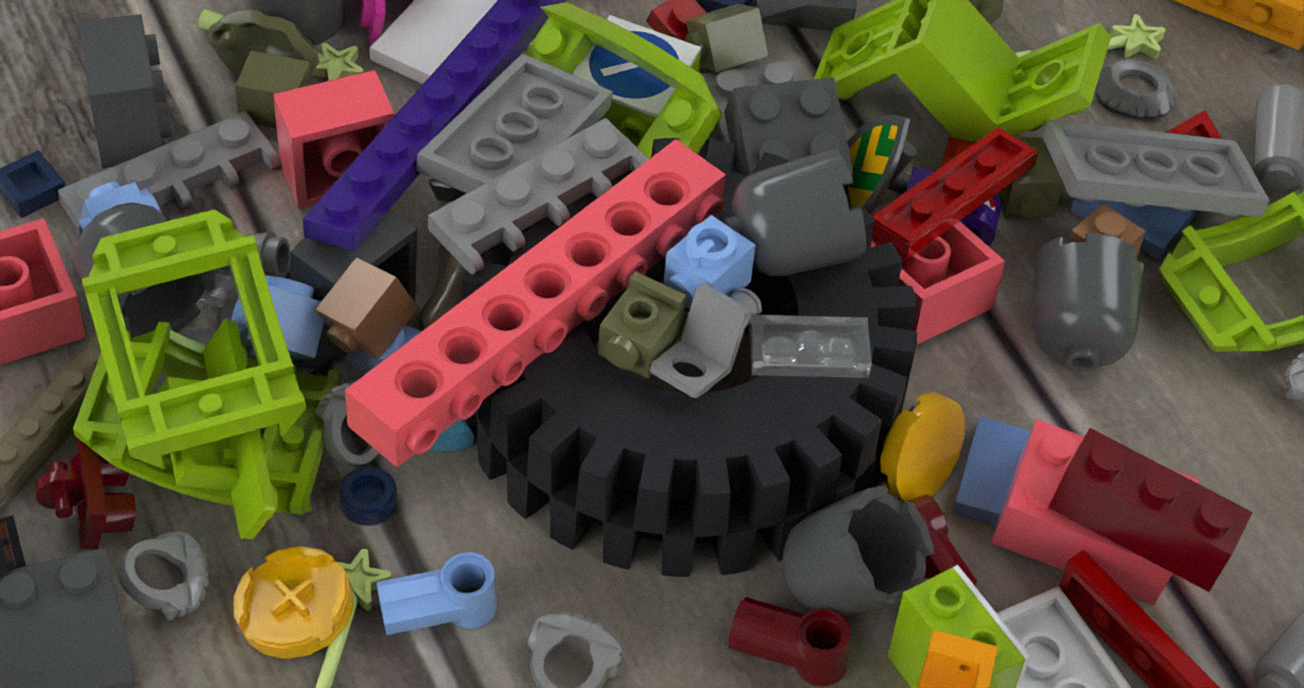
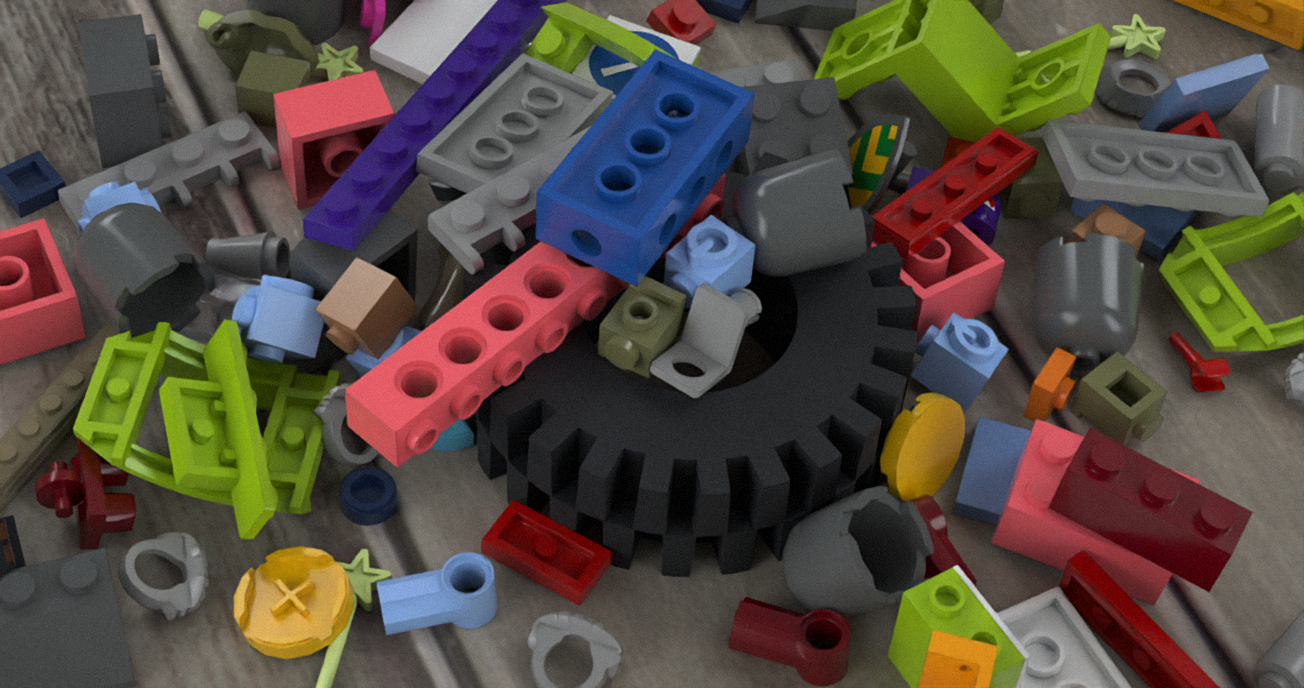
lime wedge [81,209,306,469] -> none
olive brick [685,4,769,72] -> none
clear plate [749,315,872,378] -> none
none -> red plate [481,499,612,606]
none -> blue brick [535,49,755,287]
none -> light blue brick [910,312,1009,413]
none -> orange plate [1023,347,1077,422]
none -> olive brick [1071,351,1168,445]
none -> medium blue tile [1138,53,1270,133]
none -> red hand [1168,332,1230,392]

